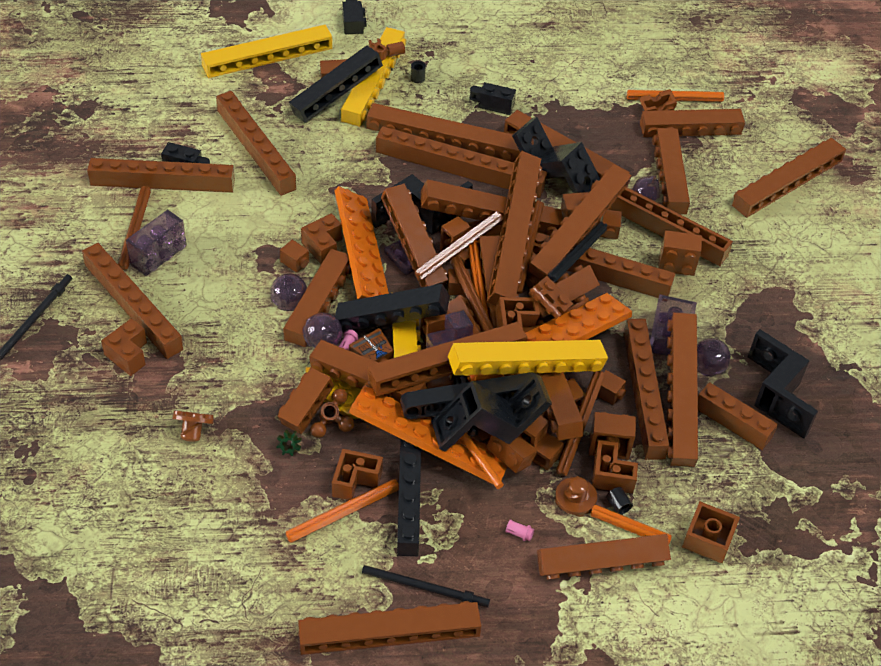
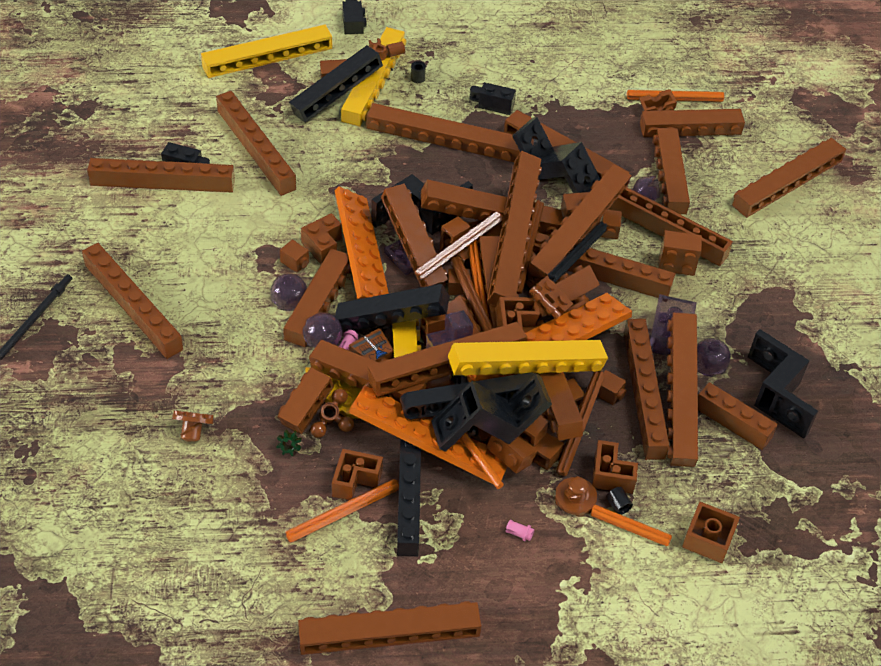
dark orange brick [101,318,147,376] -> none
dark orange axle [118,186,151,270] -> none
brick [126,209,187,276] -> none
black bar [362,565,491,608] -> none
dark orange brick [376,126,547,198] -> none
dark orange brick [537,534,671,580] -> none
dark orange brick [589,412,636,460] -> none

